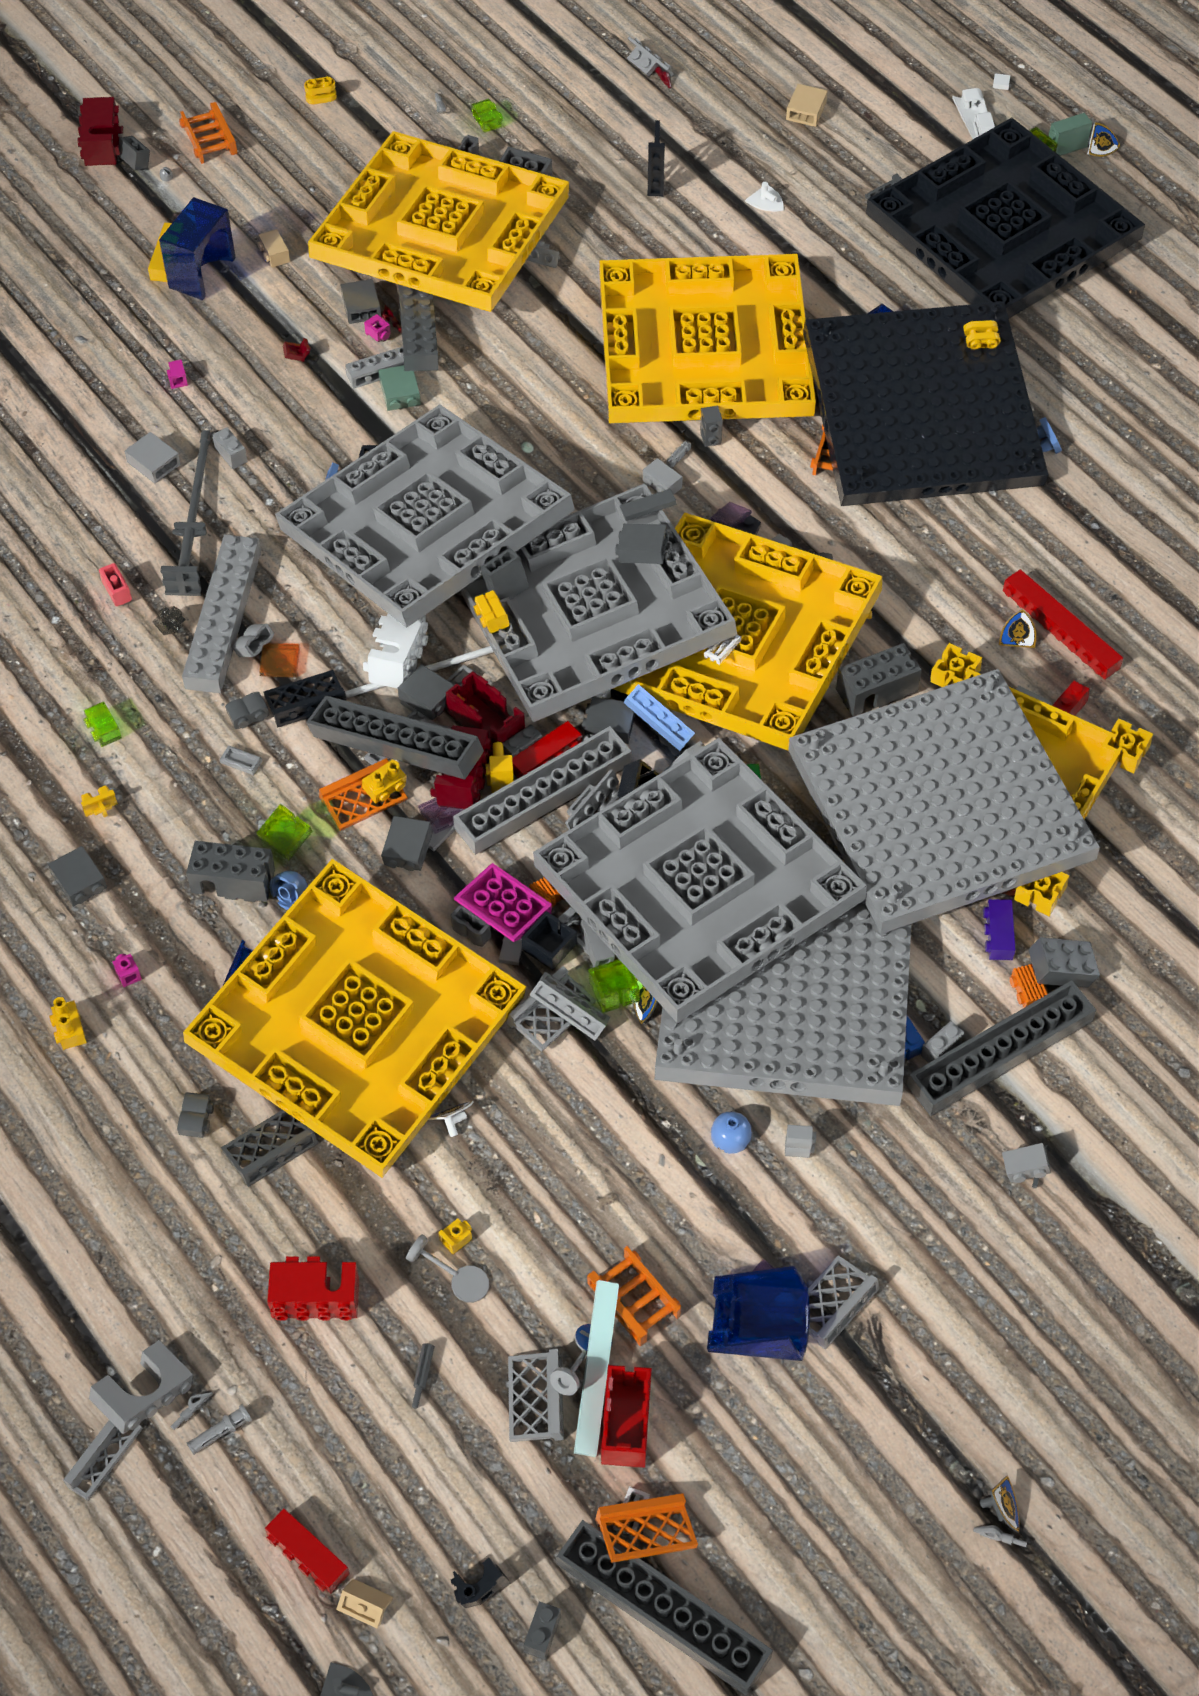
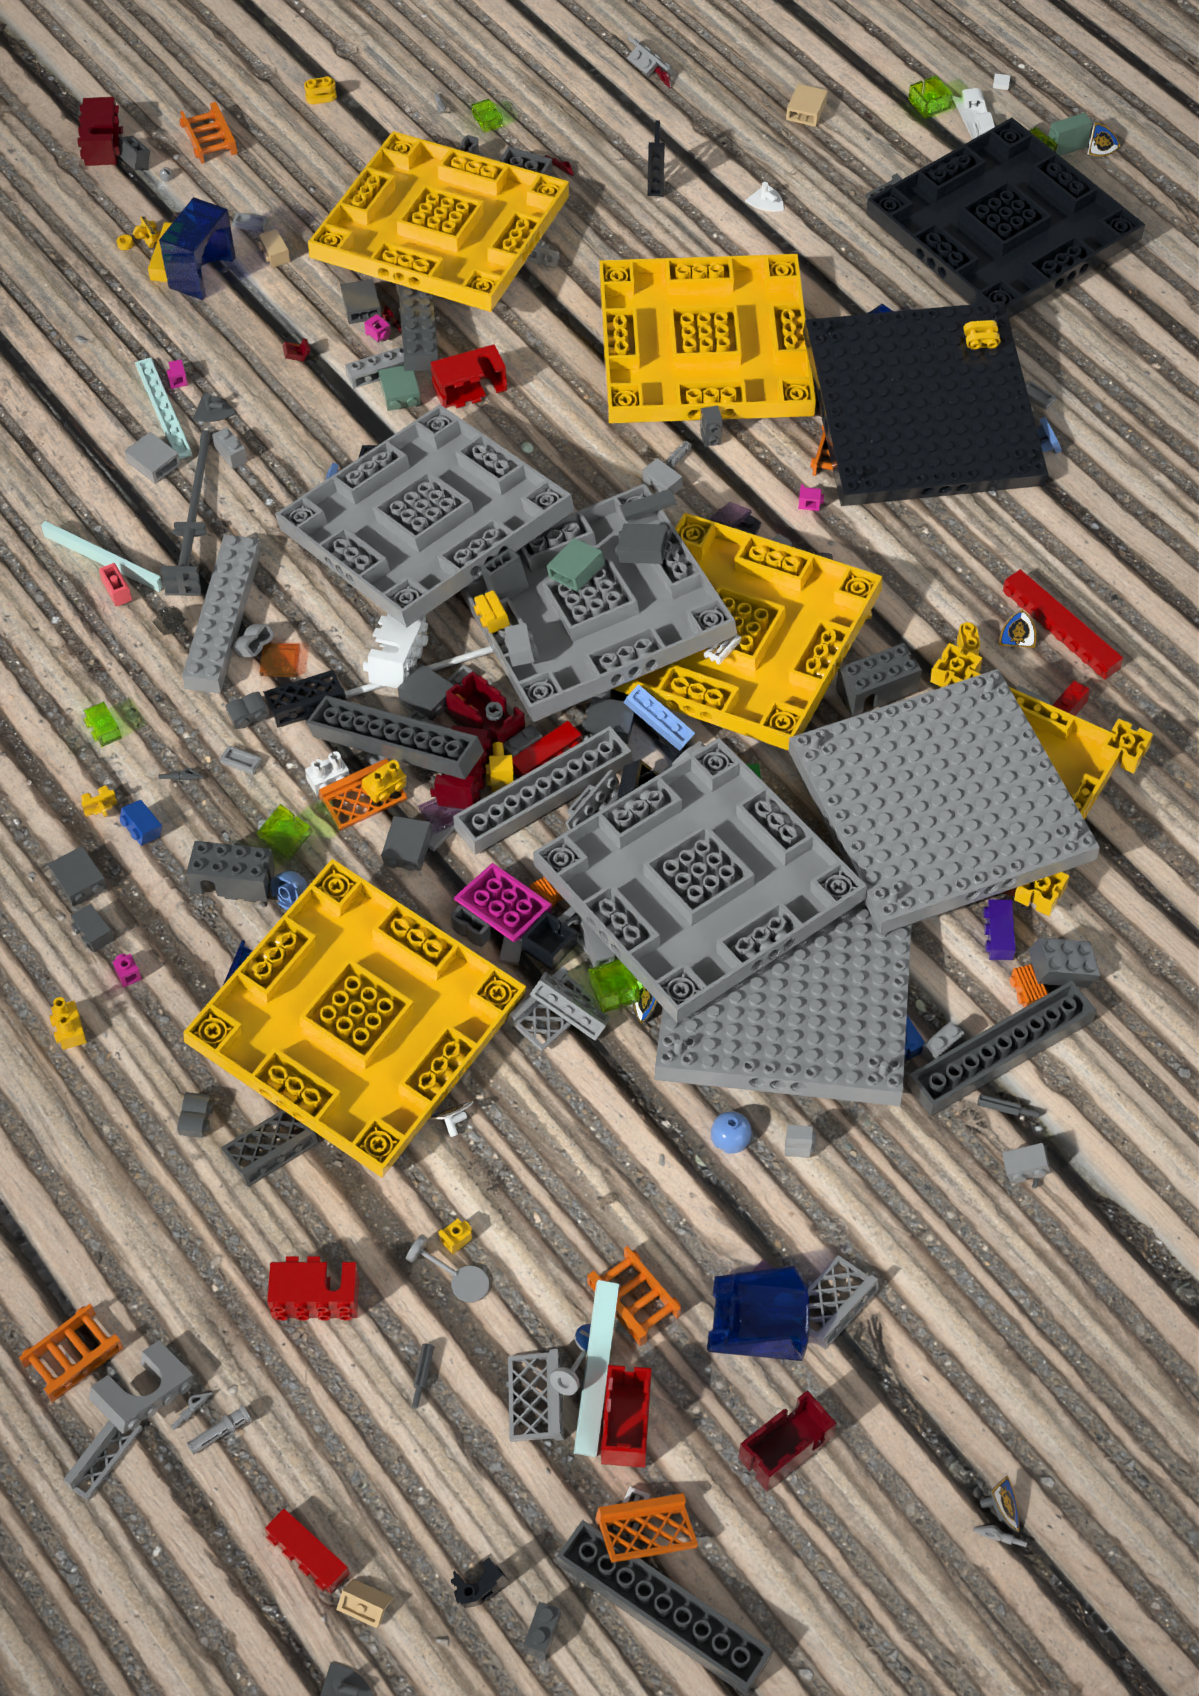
none -> orange fence [19,1304,123,1402]
none -> light aqua tile [41,521,163,592]
none -> dark grey brick [71,904,114,952]
none -> yellow tile [117,234,134,250]
none -> blue brick [119,799,162,846]
none -> yellow hips [133,216,161,248]
none -> light aqua tile [135,358,192,459]
none -> dark grey hand [159,768,204,781]
none -> dark grey shield [193,393,236,422]
none -> light grey tile [232,212,268,232]
none -> white brick [305,751,350,796]
none -> red piece [430,344,507,408]
none -> dark grey bush [486,702,503,721]
none -> light grey brick [504,623,536,667]
none -> dark red hand [544,155,574,176]
none -> sand green brick [547,538,605,592]
none -> dark red piece [738,1390,837,1492]
none -> dark pink brick [798,484,824,511]
none -> clear neon green piece [908,75,953,119]
none -> yellow brick [957,622,981,655]
none -> dark grey axle [977,1094,1040,1118]
none -> light grey tile [1025,380,1057,410]

